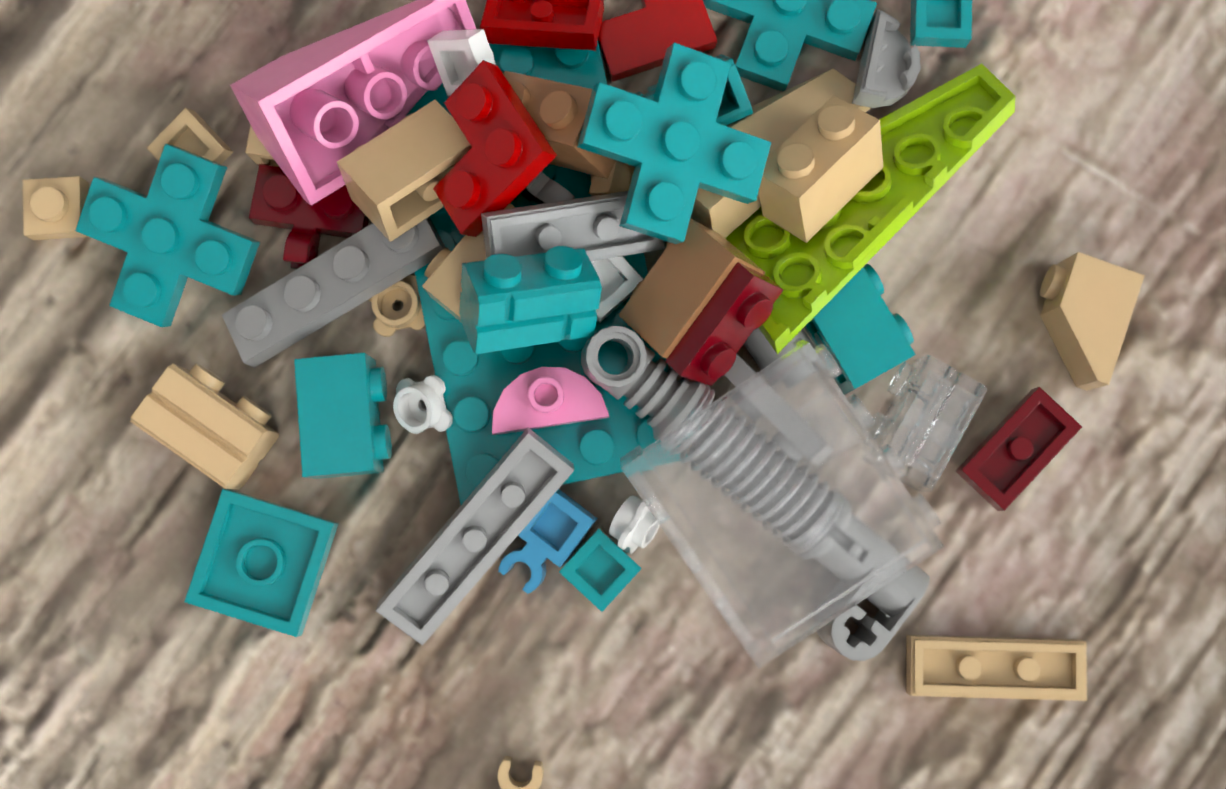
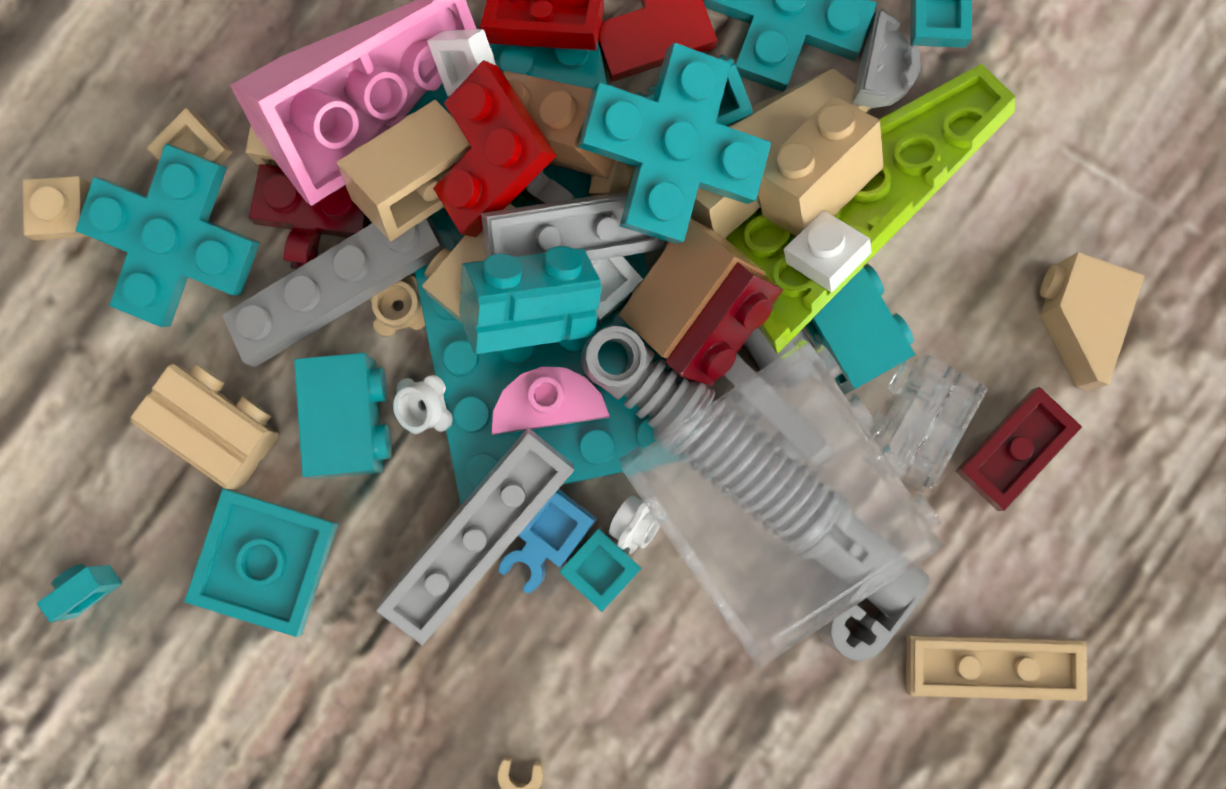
none -> teal plate [37,563,123,623]
none -> white plate [784,210,871,293]

